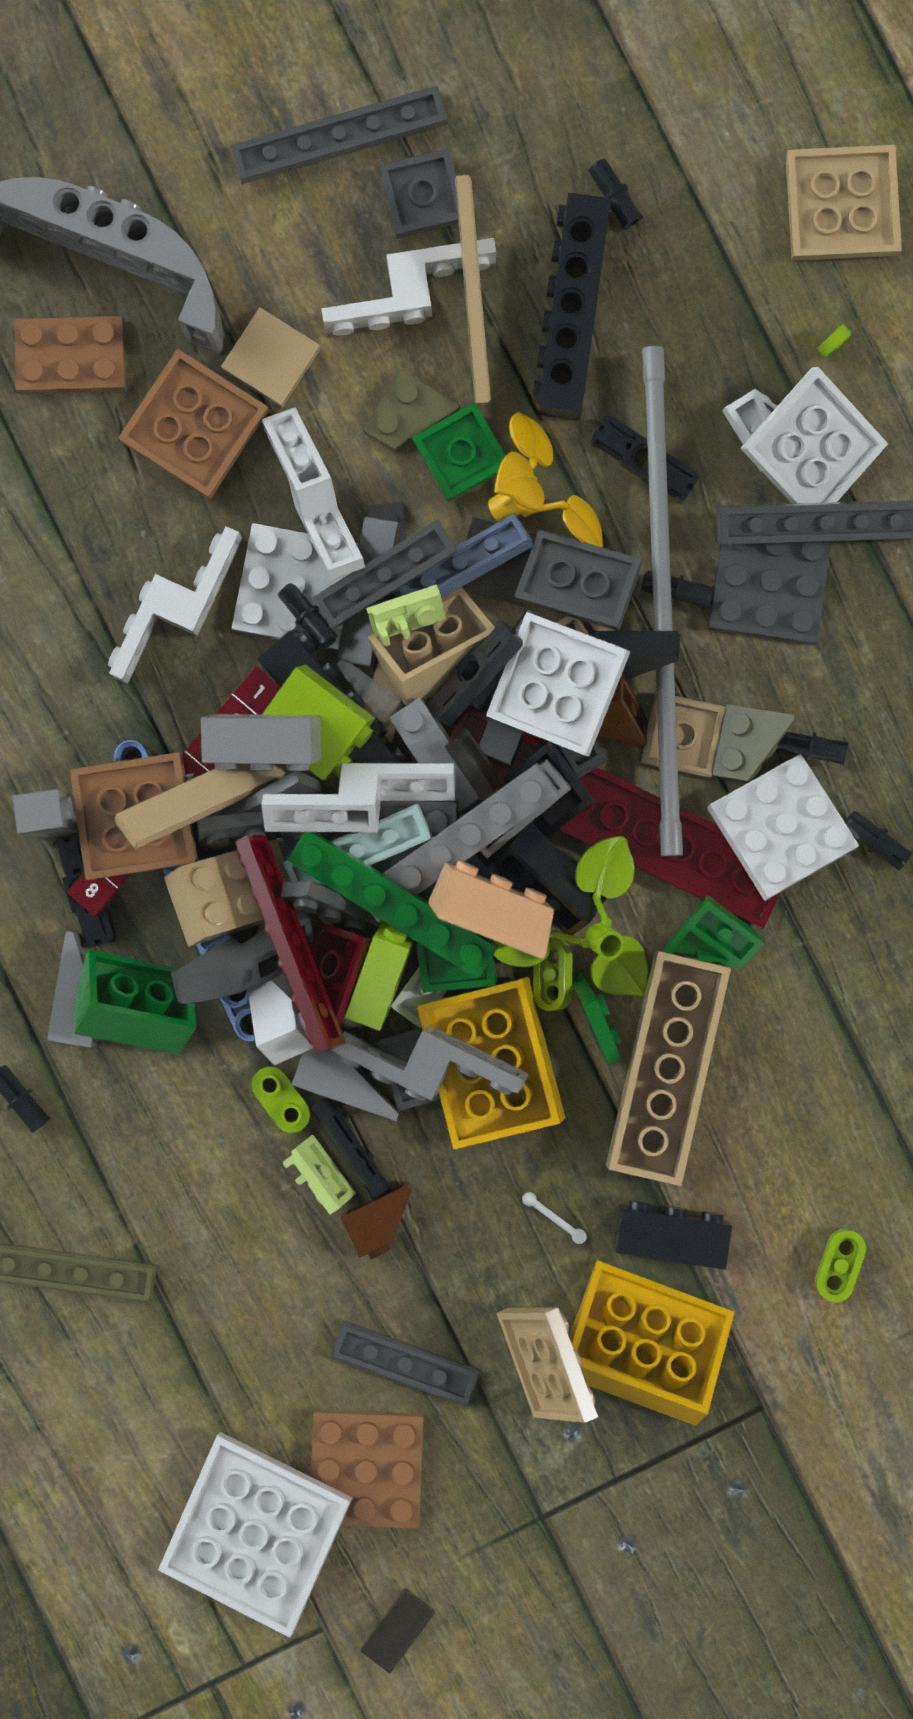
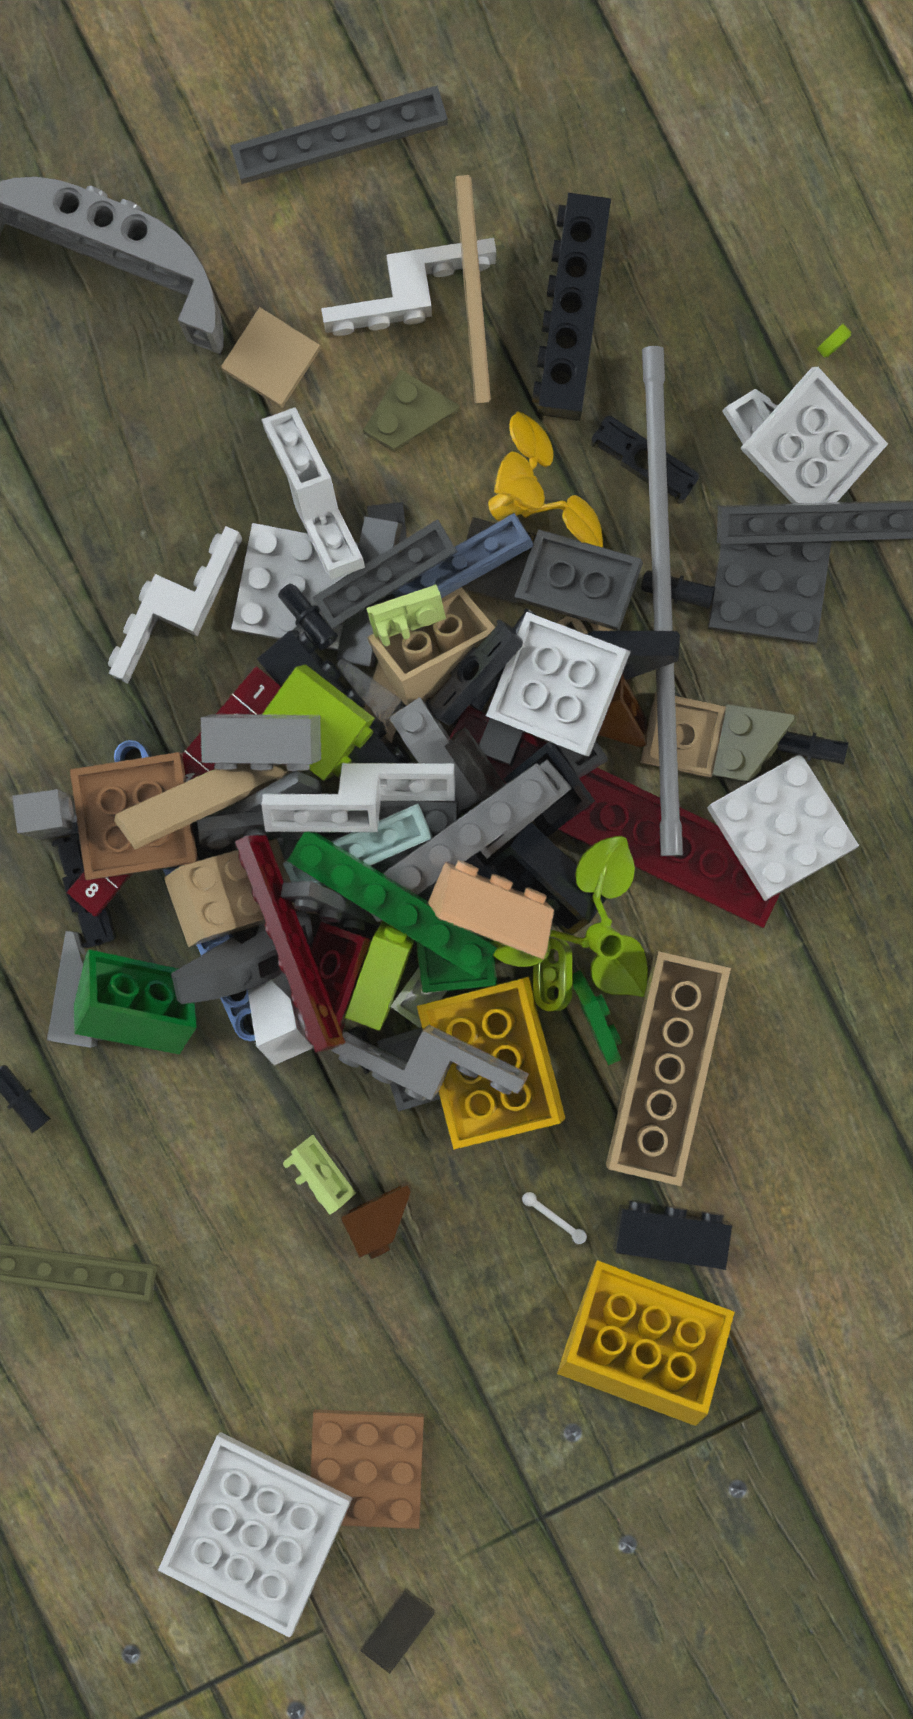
medium nougat plate [14,316,126,394] -> none
medium nougat plate [118,348,269,500] -> none
lime plate [252,1066,311,1133] -> none
light grey slope [292,1048,400,1121] -> none
black pin [309,1097,392,1200] -> none
dark grey tile [330,1320,481,1407] -> none
dark grey plate [379,148,459,239] -> none
green plate [412,402,506,503] -> none
tan plate [497,1307,598,1423] -> none
black axle [588,158,643,230] -> none
green wing [663,895,765,969] -> none
tan plate [785,145,902,261] -> none
lime plate [815,1229,866,1303] -> none
black axle [845,811,913,870] -> none

